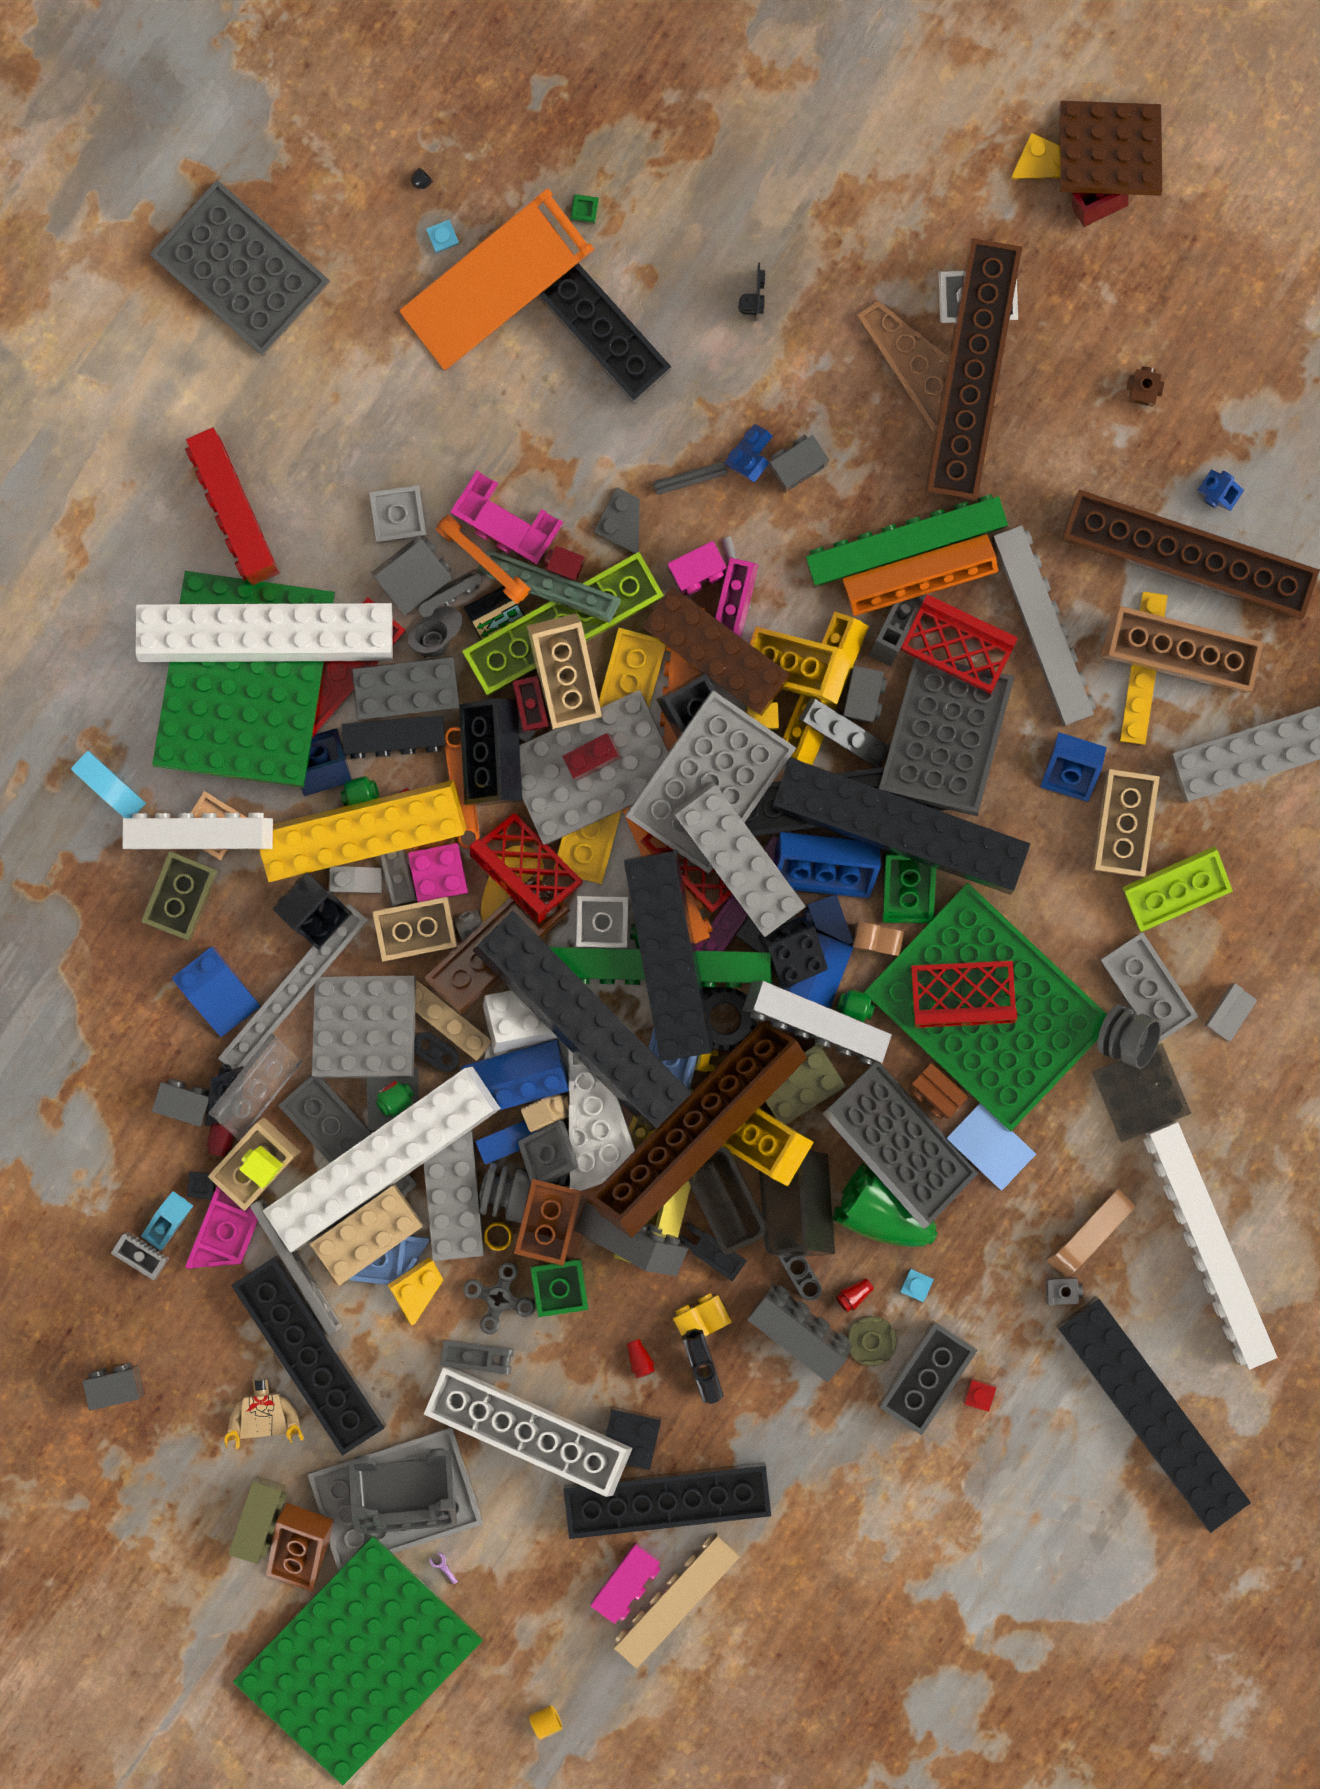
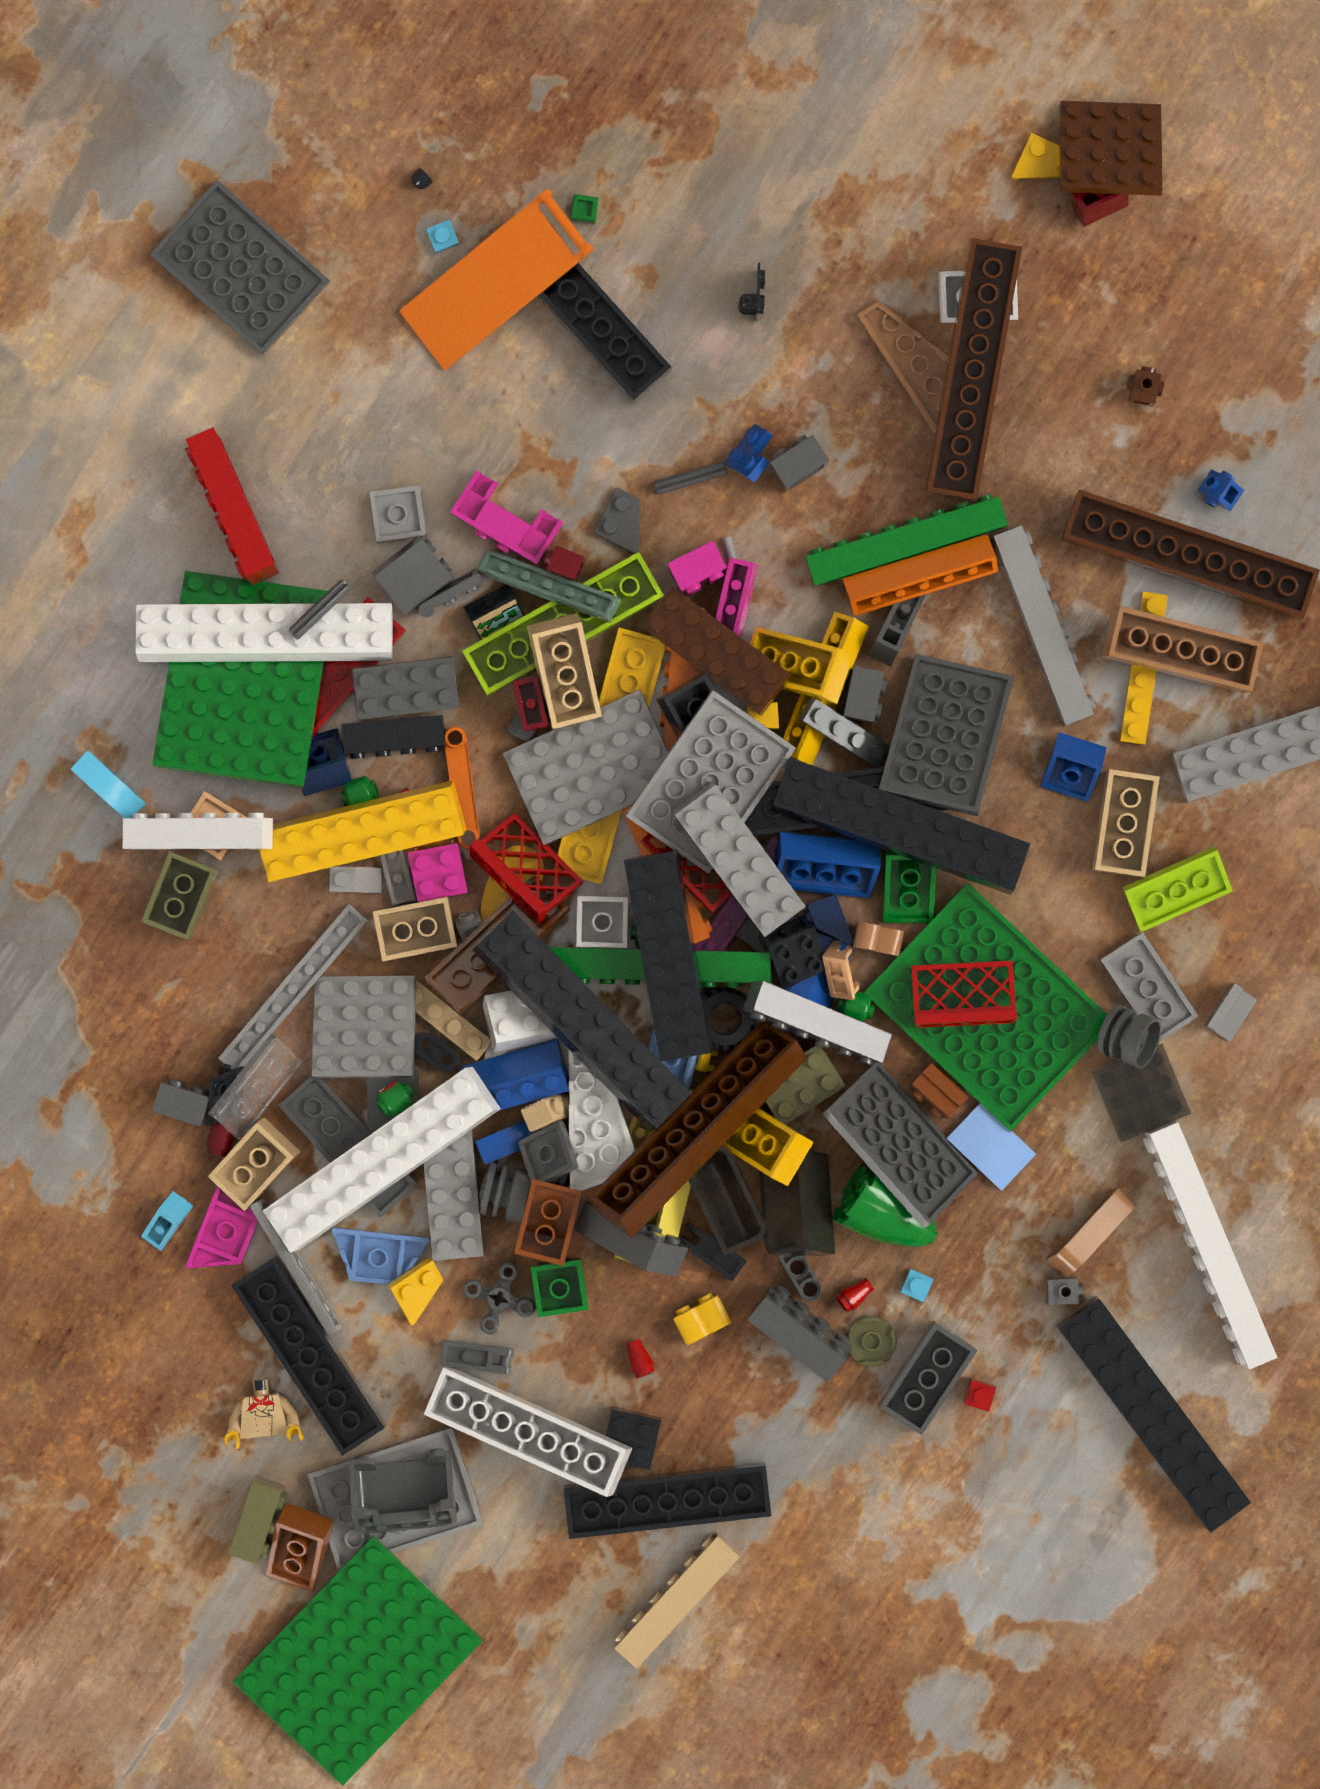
dark grey brick [82,1362,145,1411] -> none
light grey brick [111,1232,169,1280] -> none
blue slope [172,947,261,1037] -> none
black plate [187,1171,215,1200] -> none
neon yellow brick [239,1146,284,1189] -> none
black piece [273,872,352,950] -> none
tan brick [310,1184,424,1286] -> none
flat silver piece [408,606,463,658] -> none
lavender hand [430,1553,458,1585] -> none
orange piece [435,514,531,604] -> none
black brick [459,699,522,806] -> none
yellow piece [484,1221,513,1251] -> none
yellow piece [529,1705,563,1740] -> none
dark red brick [562,733,622,781] -> none
dark pink brick [590,1542,661,1624] -> none
black piece [682,1328,724,1404] -> none
red fence [900,594,1018,694] -> none
none -> dark grey axle [289,580,350,640]
none -> light nougat hinge [822,940,859,1000]

